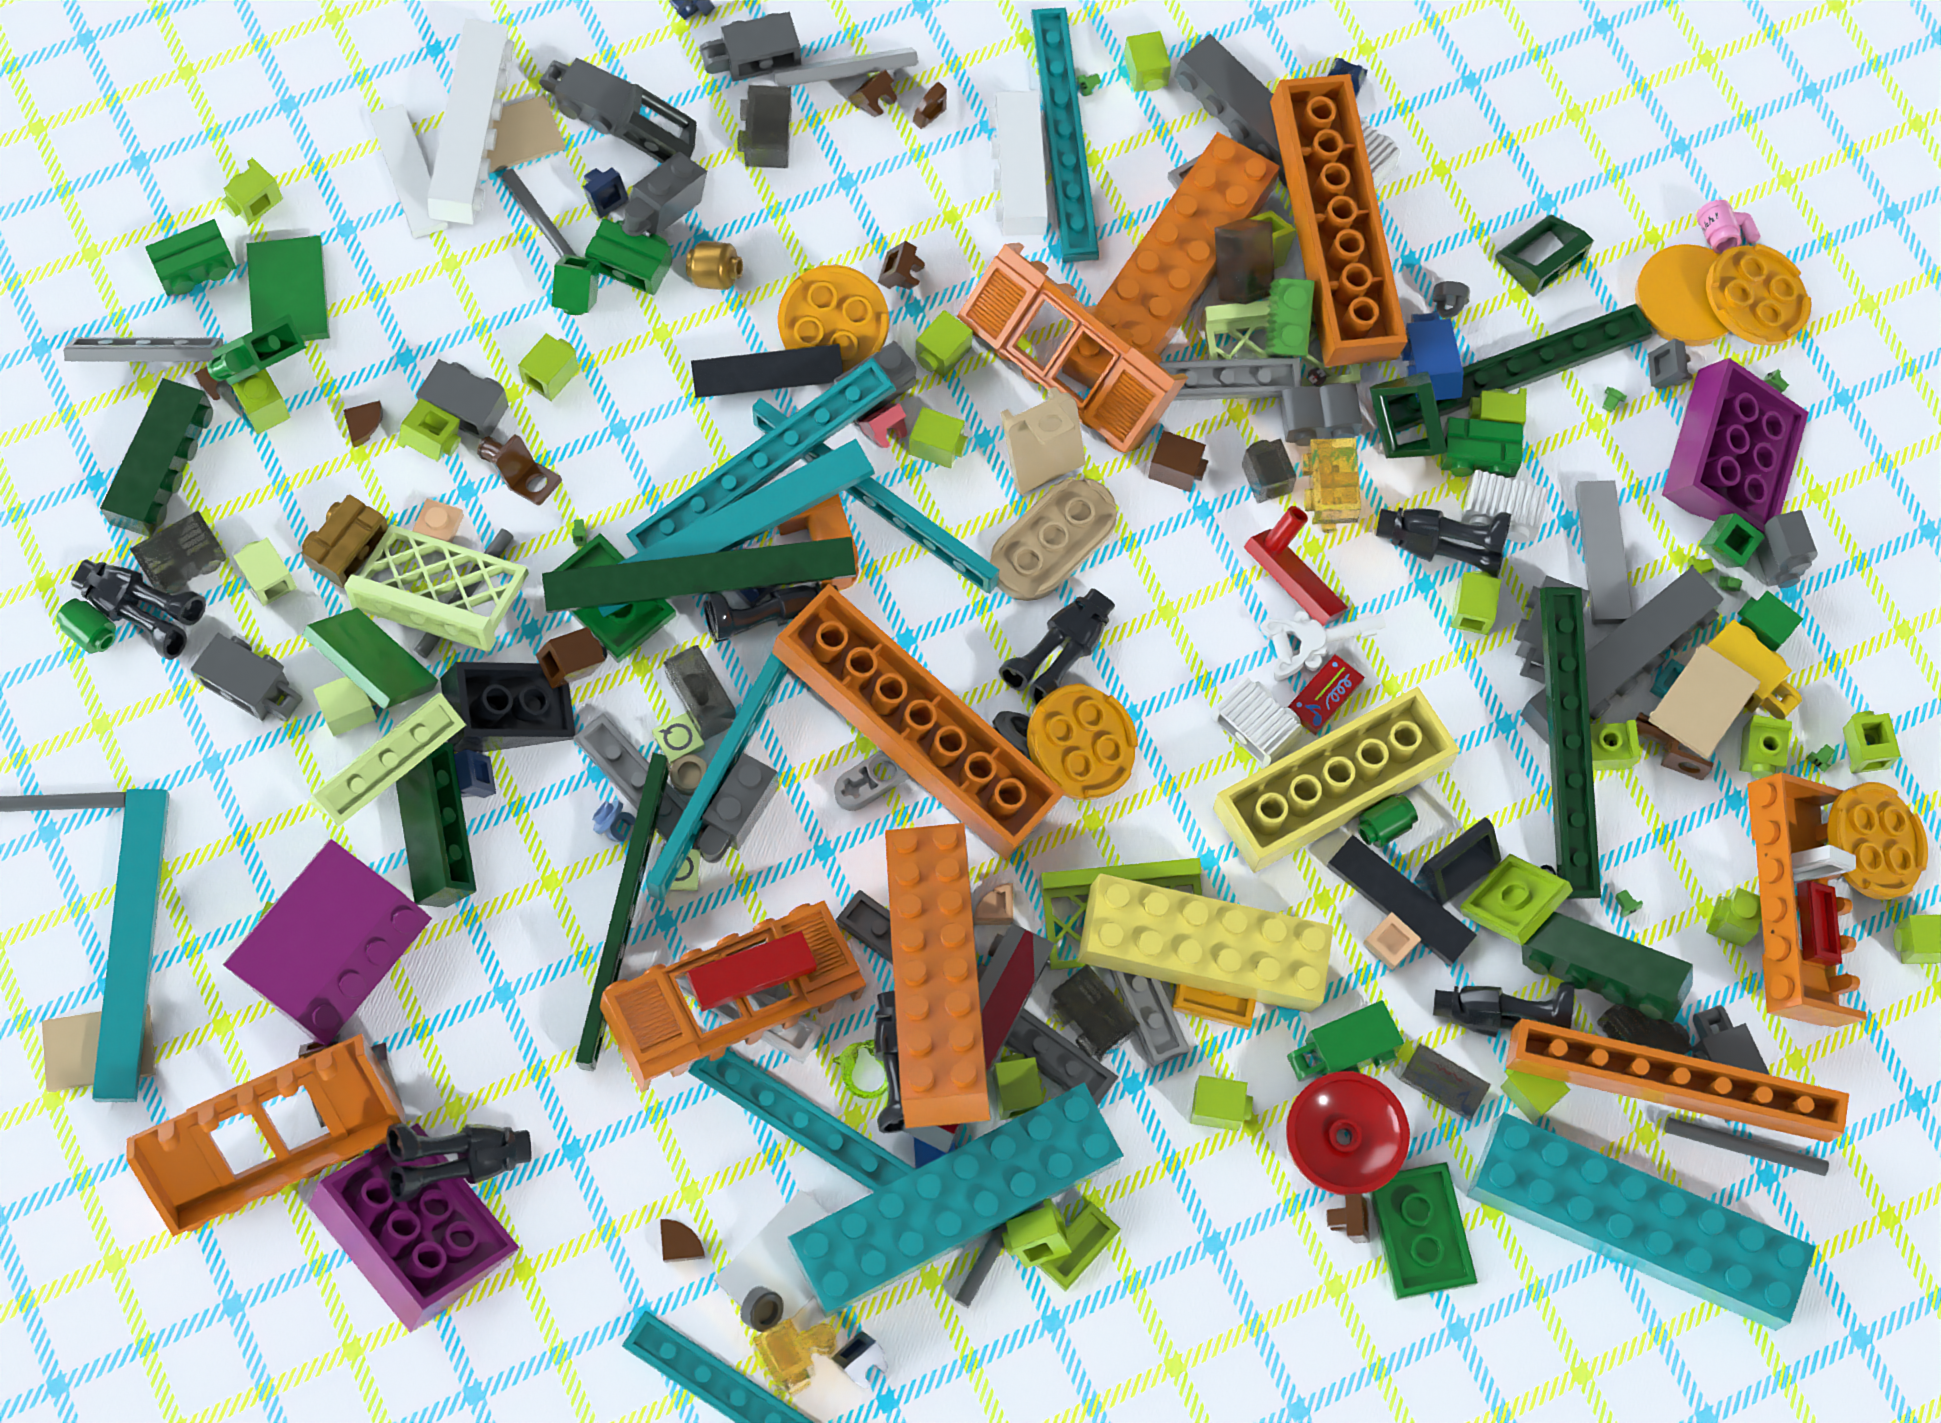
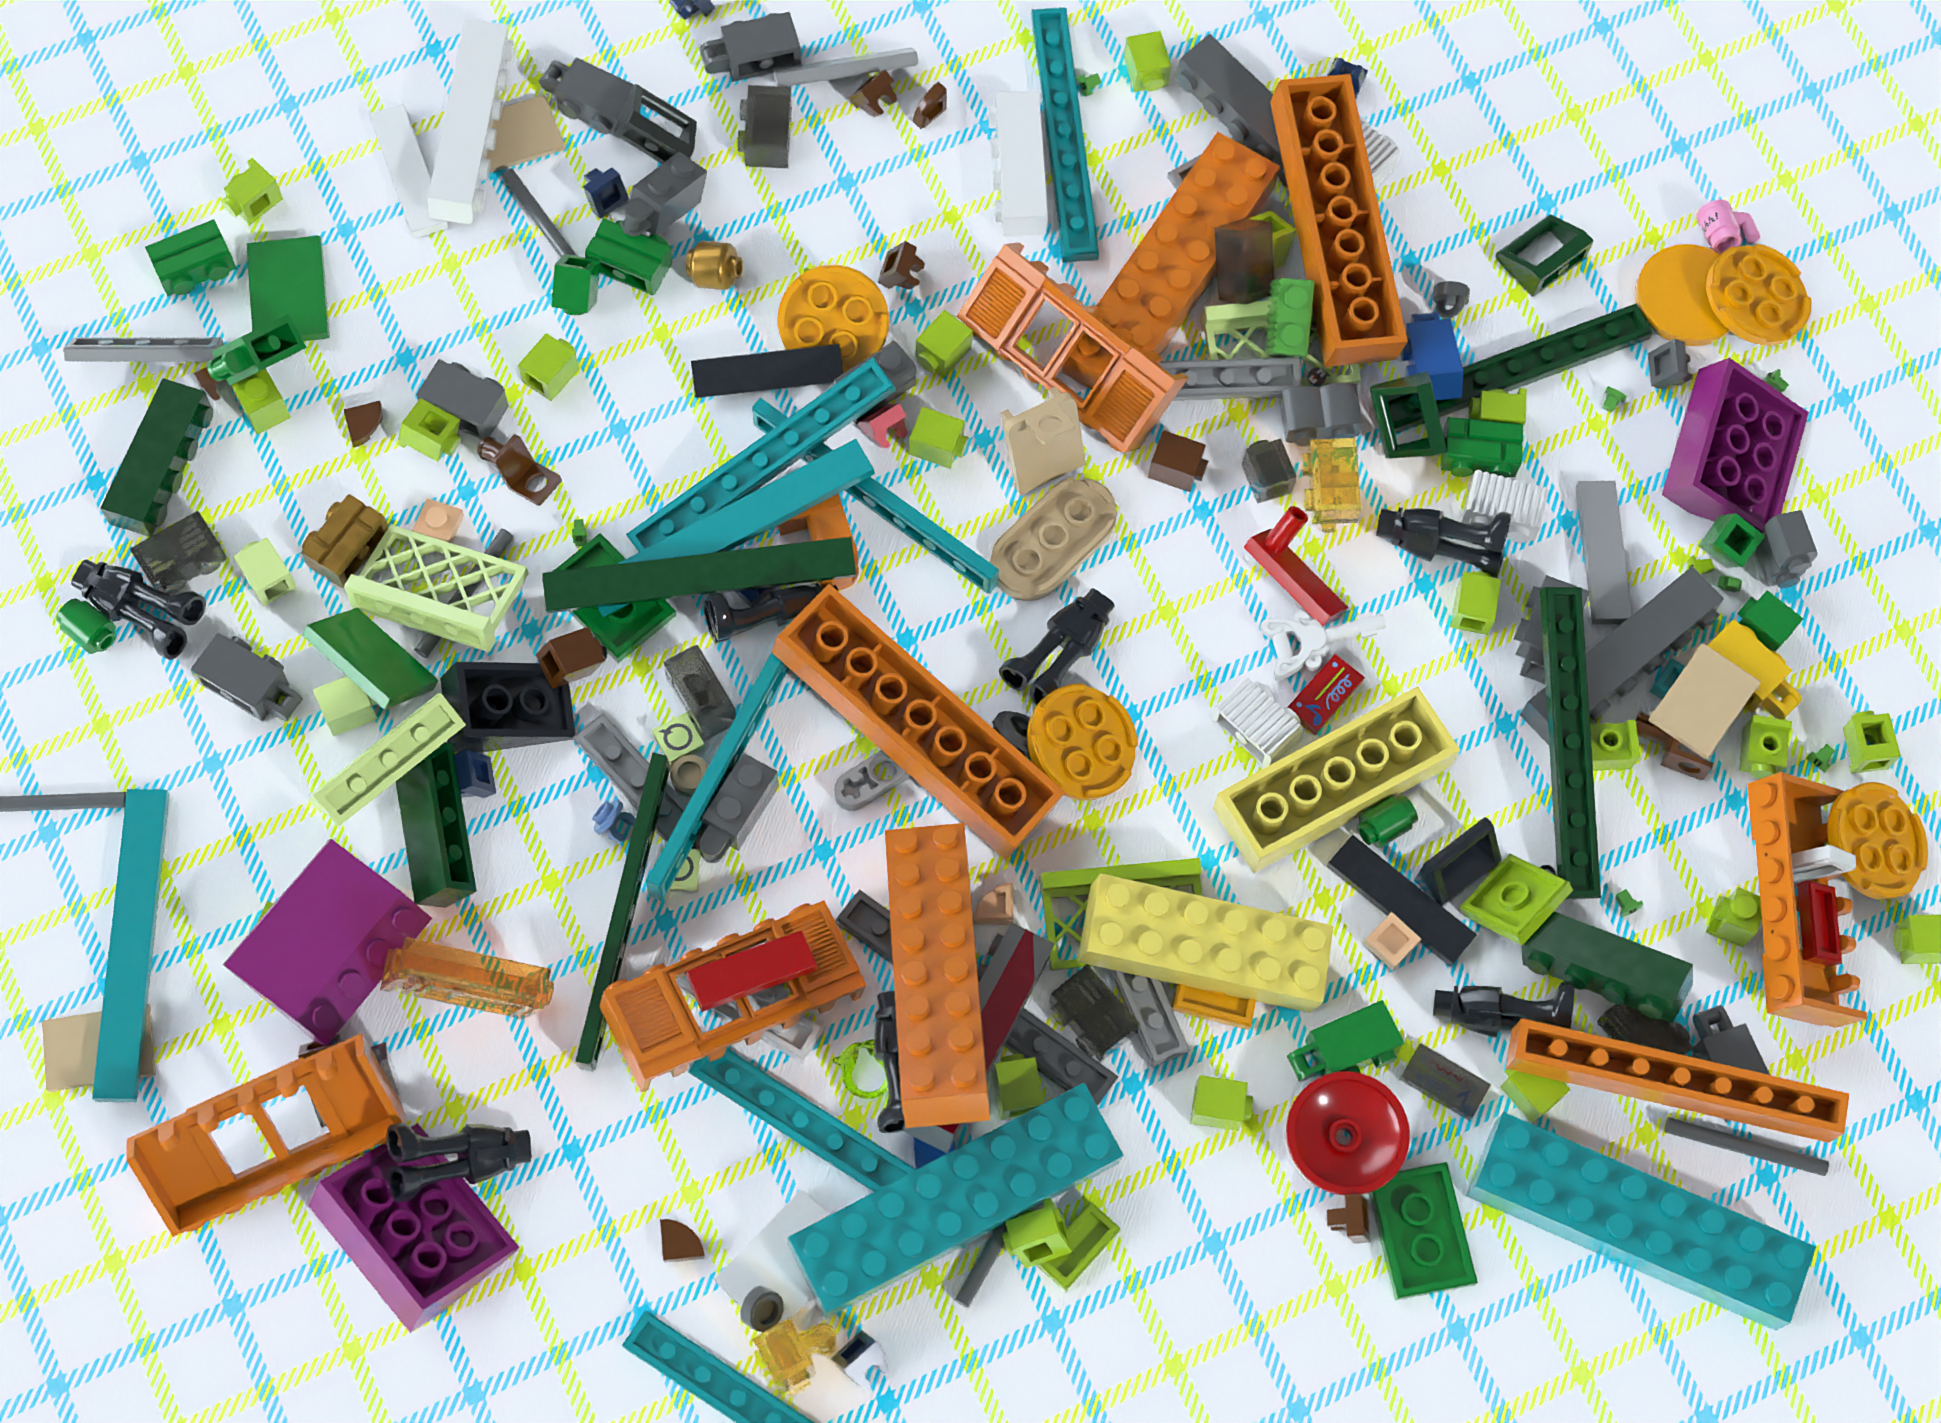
none -> clear orange door [380,937,554,1020]

